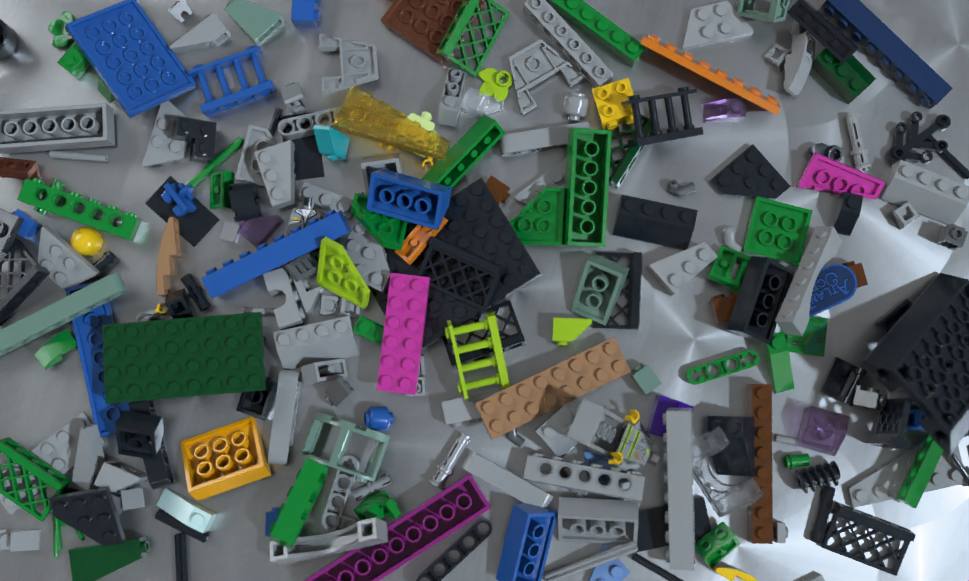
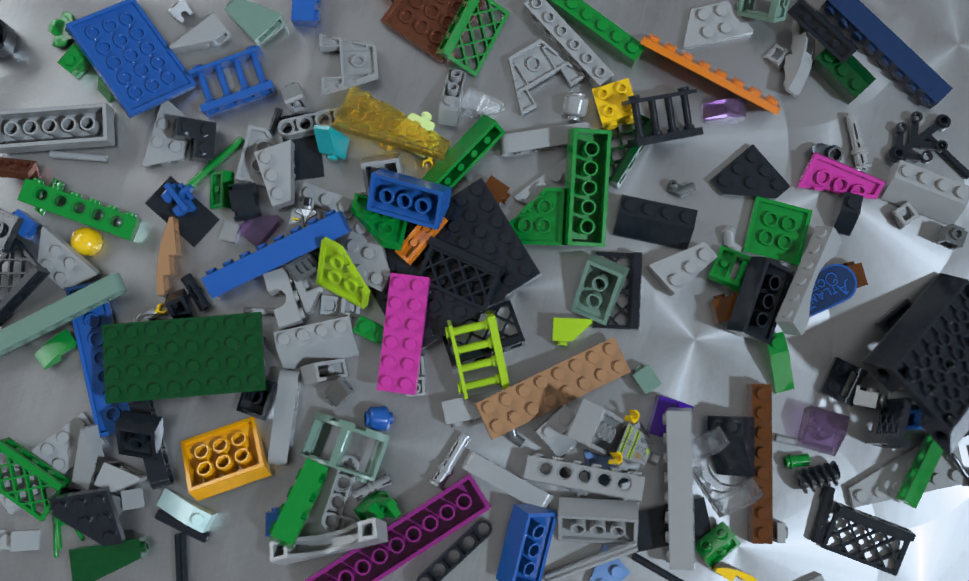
black pin [92,251,117,273] -> none
lime plate [478,68,513,103] -> none
green beam [685,350,759,385] -> none
green tile [785,316,828,357] -> none

